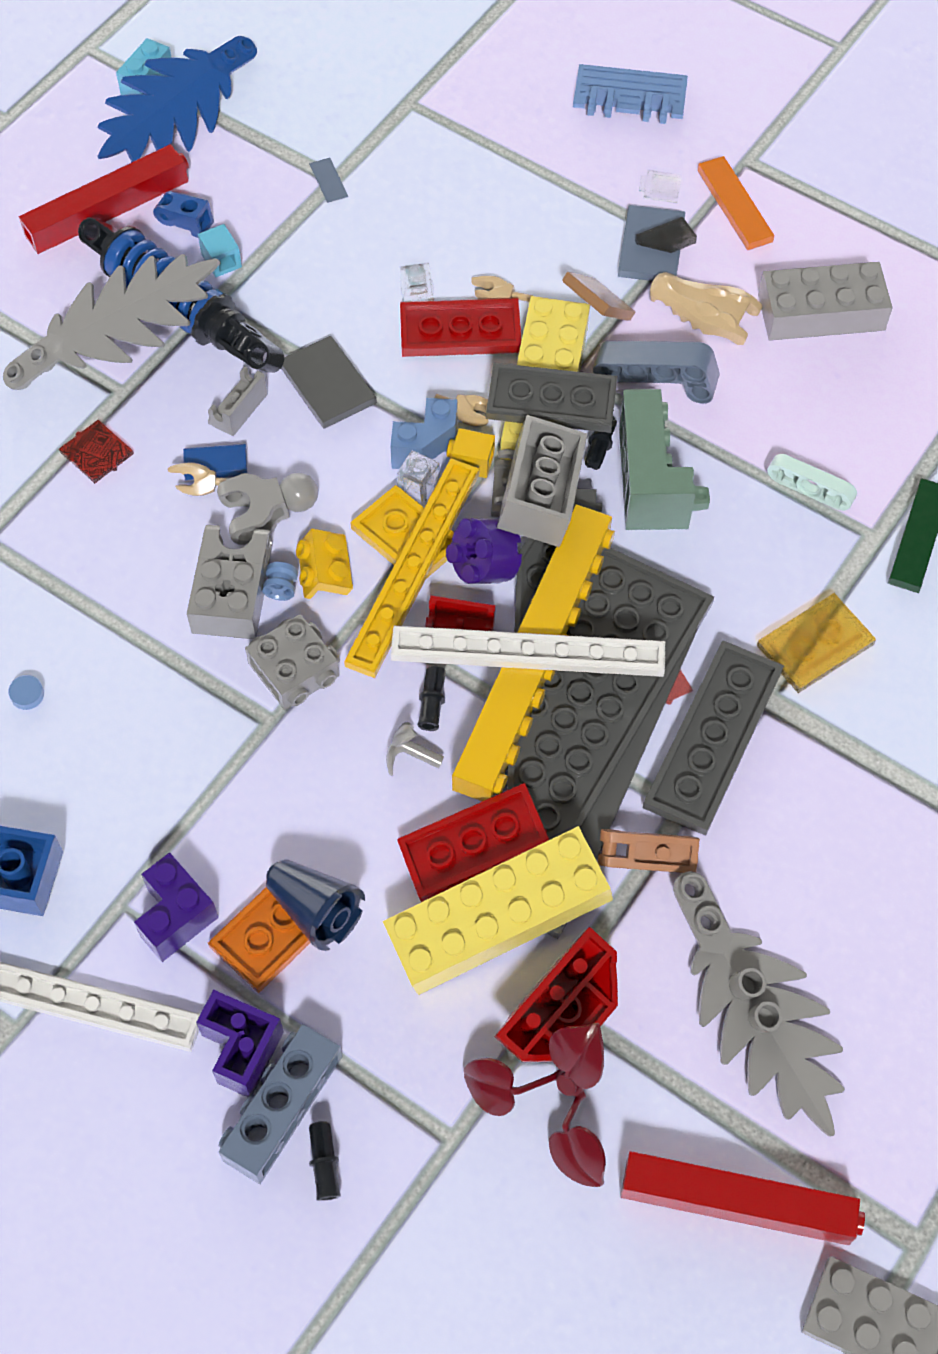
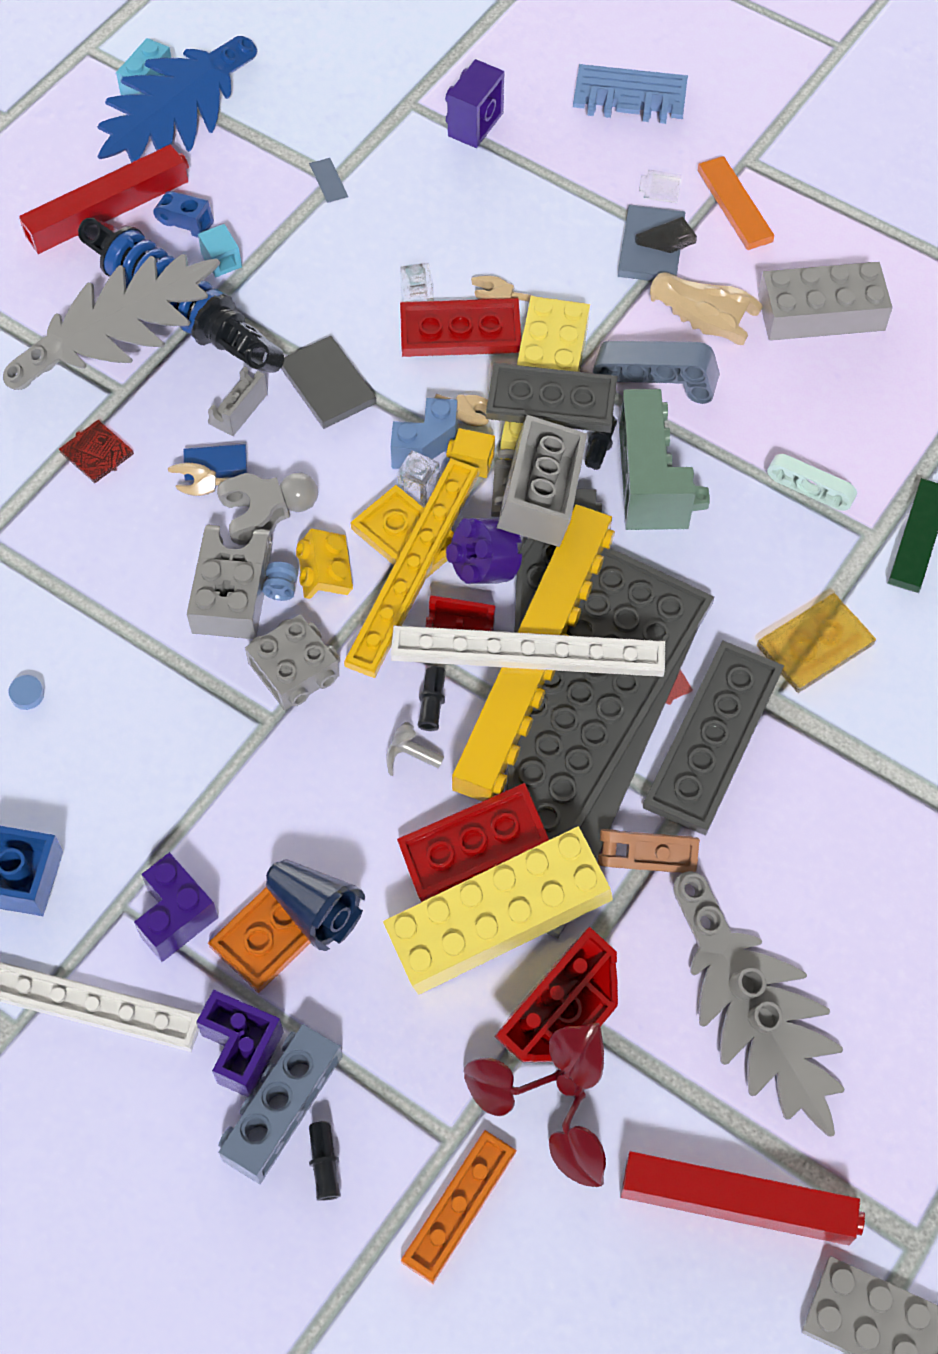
medium nougat tile [562,271,636,321] -> none
none -> orange tile [400,1130,517,1284]
none -> dark purple brick [445,59,505,149]

